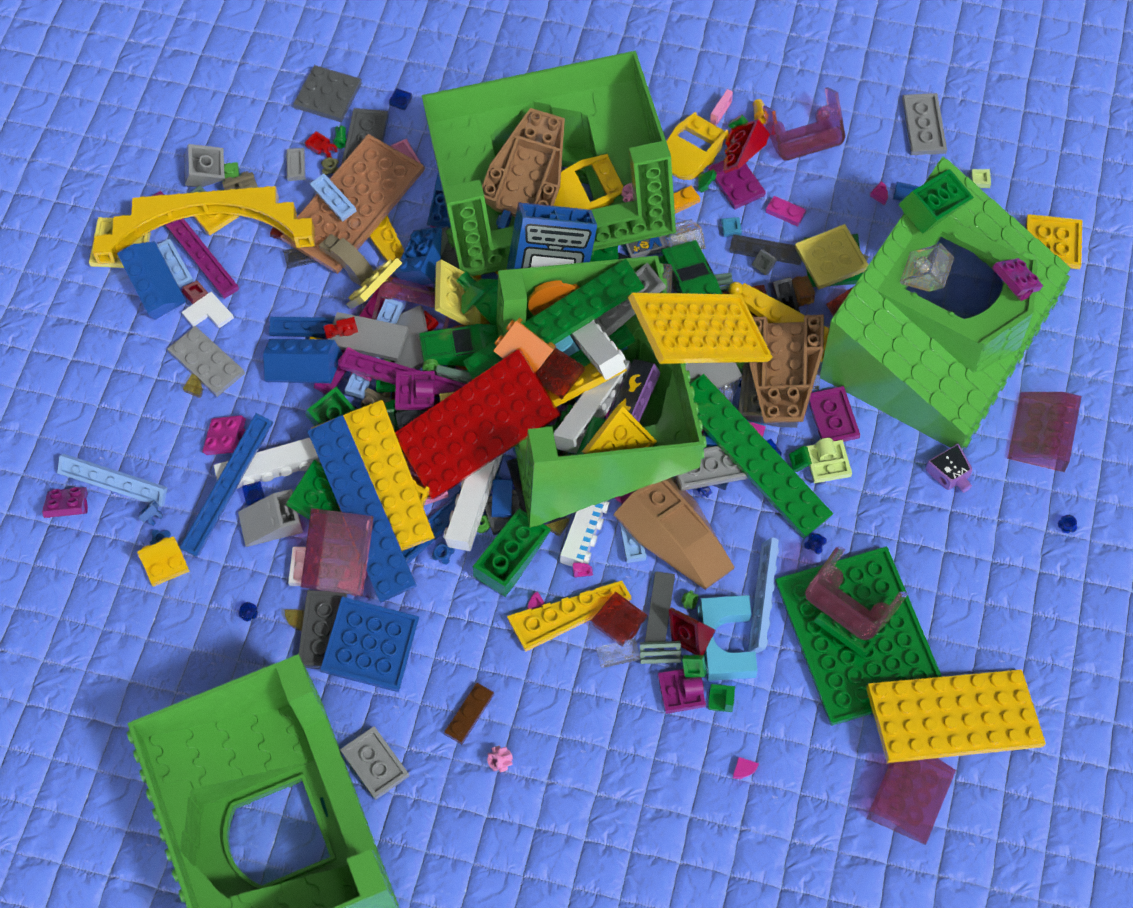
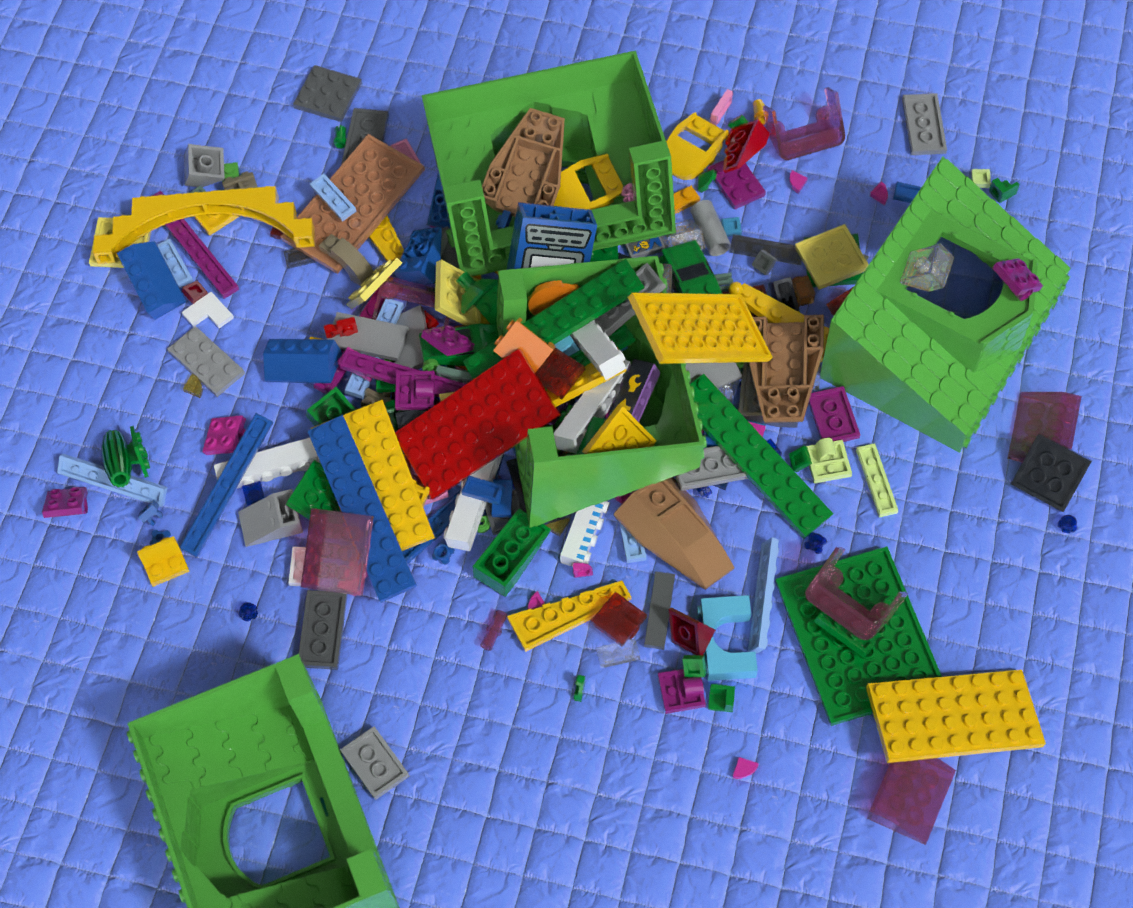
blue plate [269,317,335,337] -> none
clear yellow tile [285,610,304,631] -> none
light grey tile [287,148,306,181] -> none
red plate [305,131,338,158] -> none
blue plate [320,596,419,693] -> none
olive plate [321,157,339,175] -> none
clear blue plate [389,88,412,110] -> none
reddish brown plate [444,683,494,745] -> none
bright pink gear [487,746,513,773] -> none
sand green tile [640,641,681,664] -> none
bright green plate [681,590,698,609] -> none
dark pink plate [766,196,806,227] -> none
green slope [898,169,974,234] -> none
torso [925,444,972,493] -> none
yellow plate [1026,214,1082,269] -> none
none -> green plate [101,426,150,488]
none -> magenta plate [421,325,475,356]
none -> blue tile [461,476,506,505]
none -> clear pink pin [480,610,508,651]
none -> green tile [574,675,585,702]
none -> light grey piece [690,200,731,256]
none -> dark pink tile [789,170,808,194]
none -> yellowish green tile [856,443,898,517]
none -> green panel [989,178,1020,204]
none -> black plate [1011,433,1092,512]

